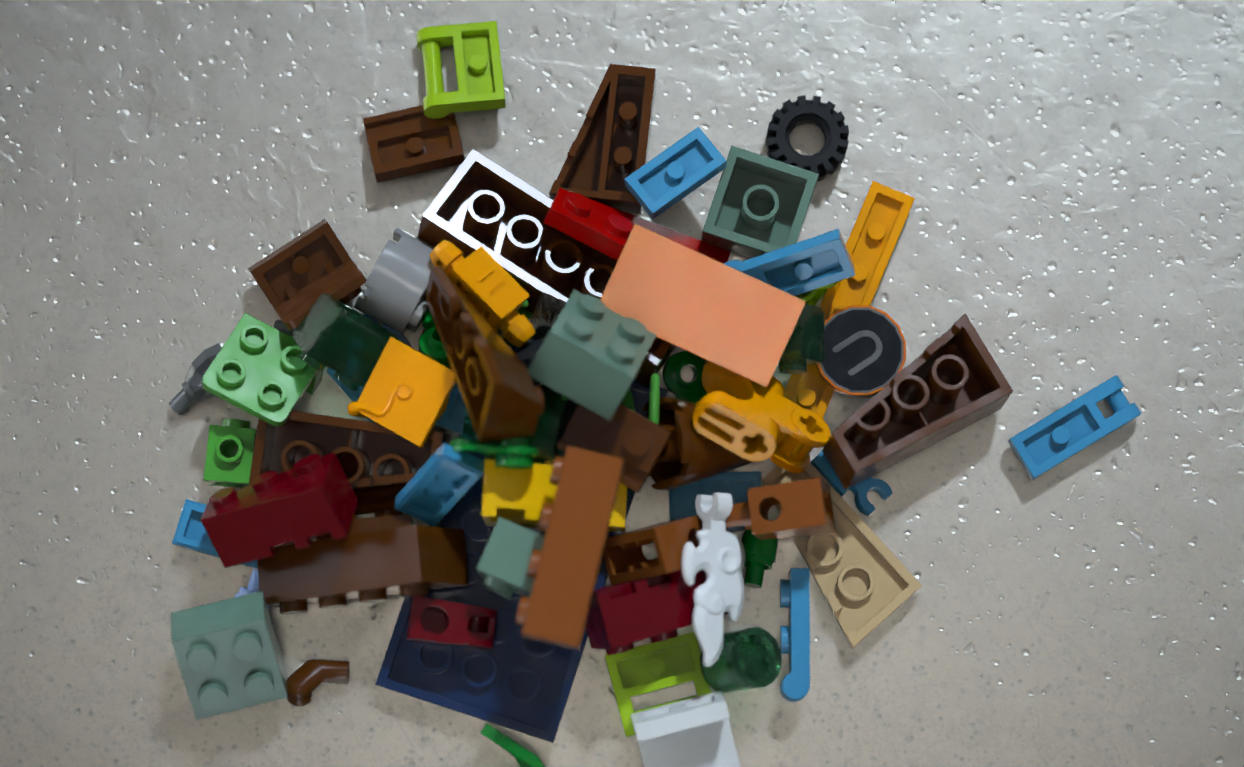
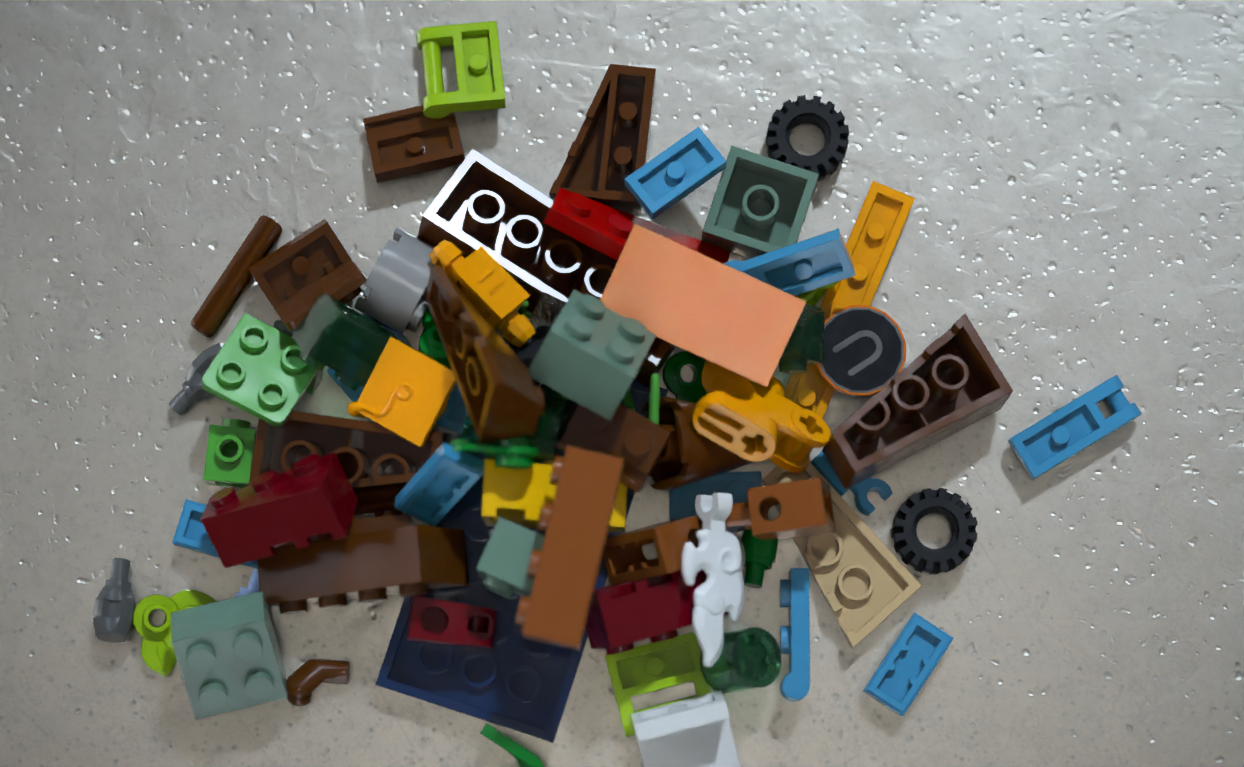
none -> dark grey piece [93,558,136,643]
none -> lime plate [132,589,216,677]
none -> reddish brown axle [191,215,282,338]
none -> dark azure plate [863,612,954,717]
none -> black tyre [891,488,978,574]

